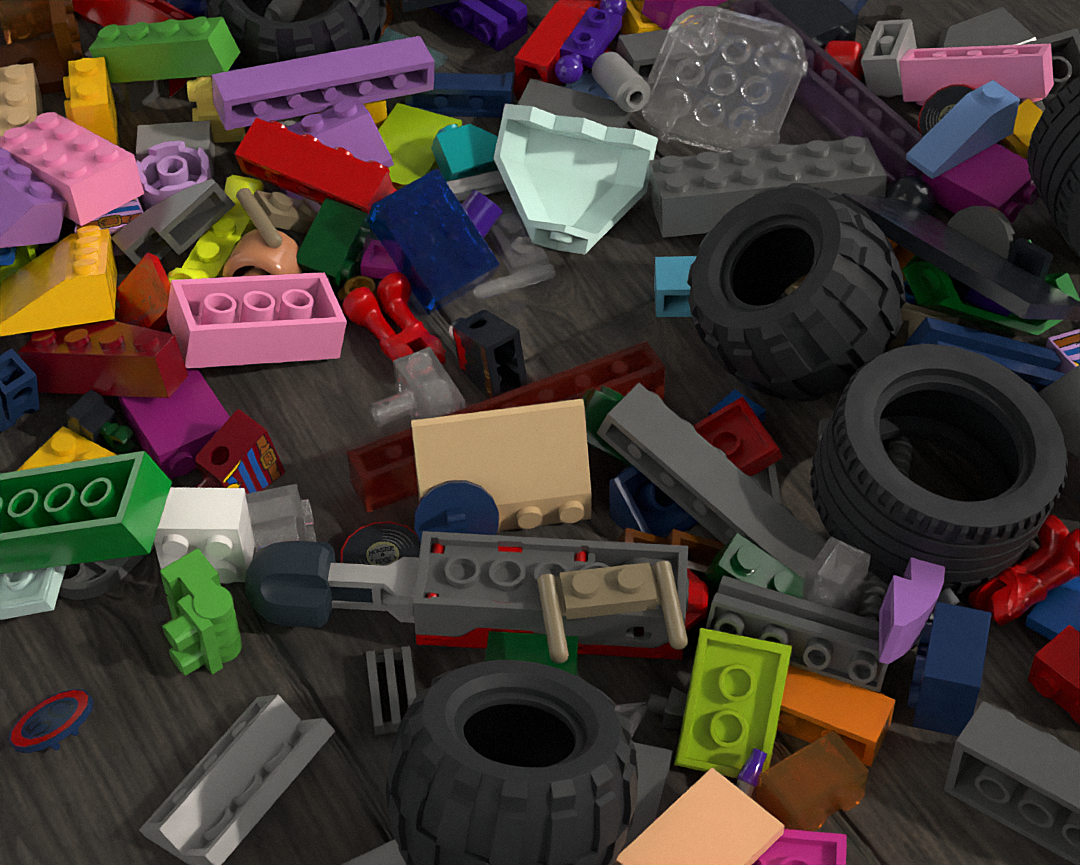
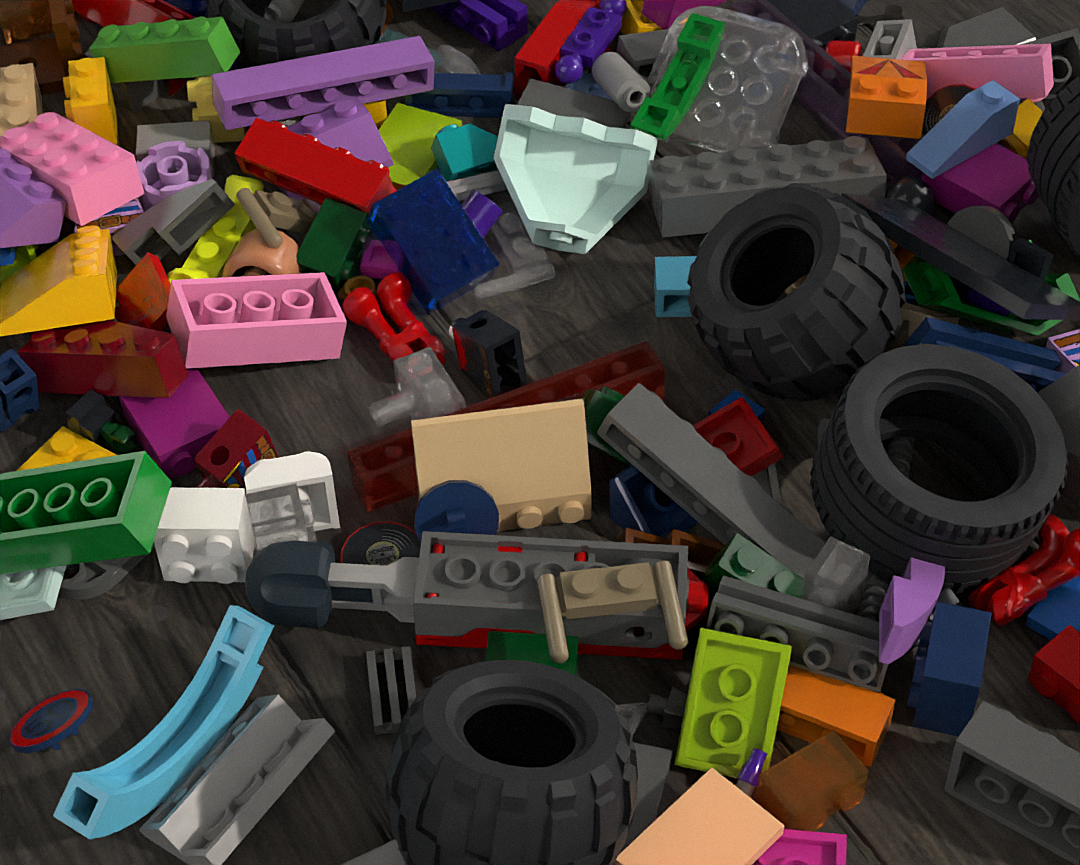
bright green hips [160,548,242,676] -> none
none -> medium azure arch [53,605,274,839]
none -> white slope [244,451,340,543]
none -> clear piece [436,45,482,74]
none -> green slope [630,13,725,140]
none -> orange slope [846,56,927,139]

